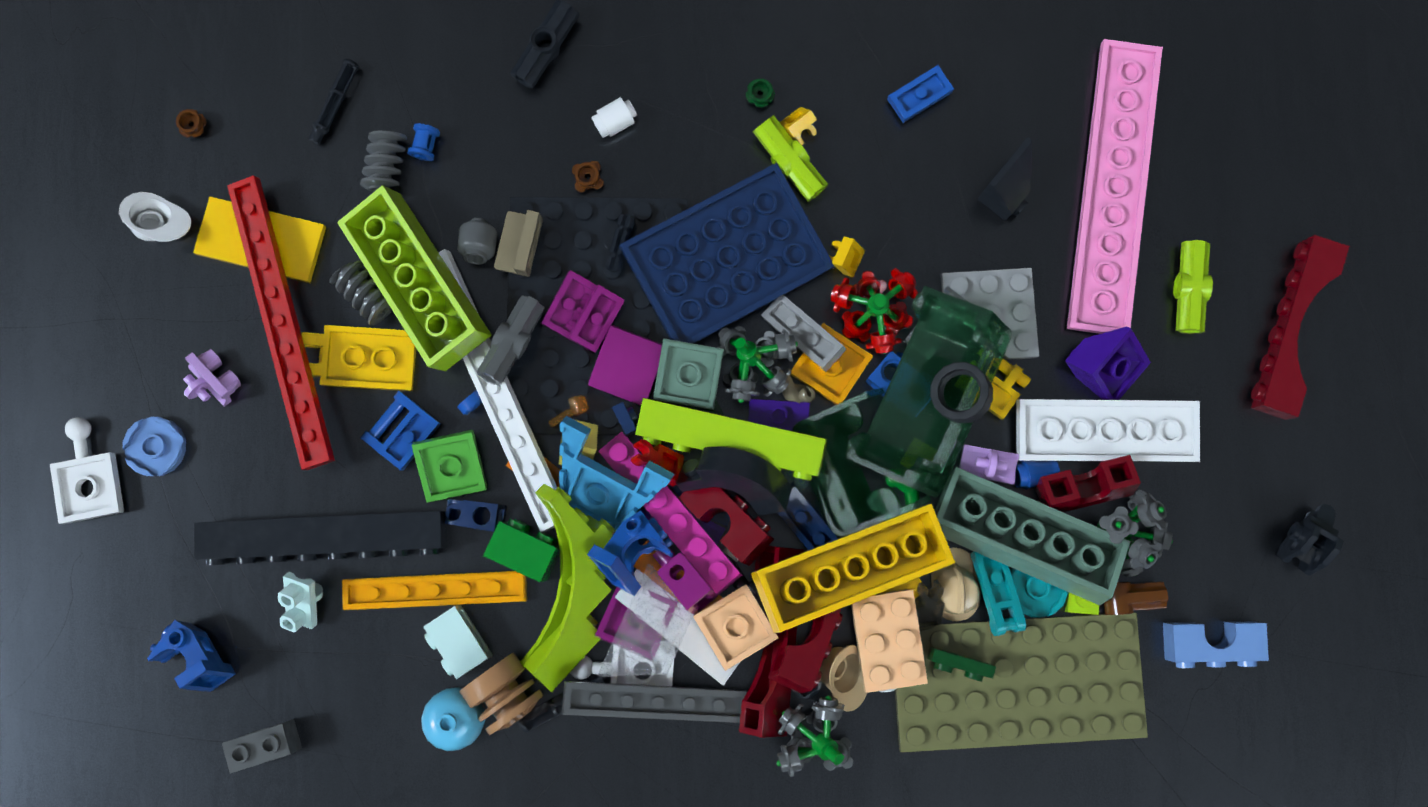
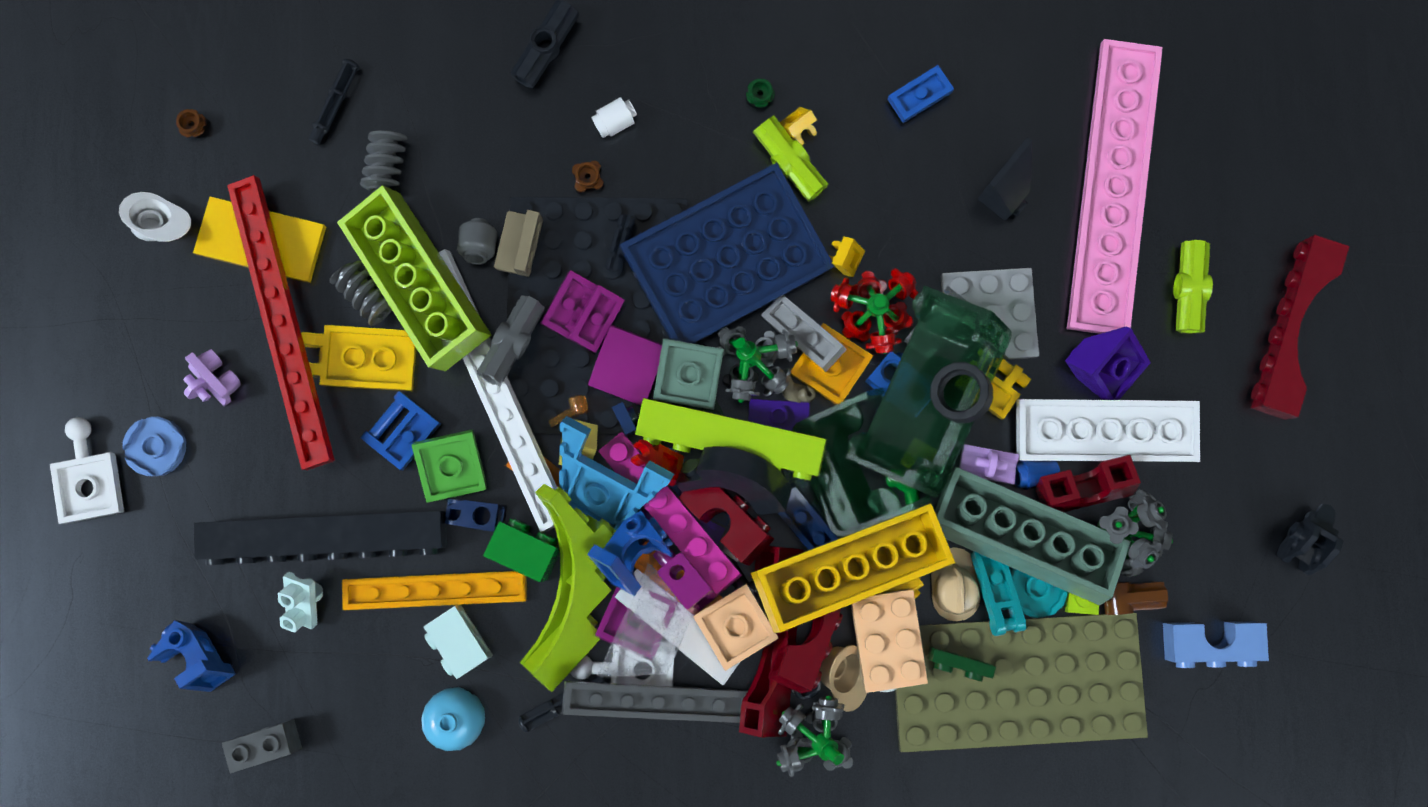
blue bush [407,123,440,161] -> none
blue tile [457,390,482,415] -> none
medium nougat wheel [459,652,544,735] -> none
clear smoke plate [915,580,945,631] -> none

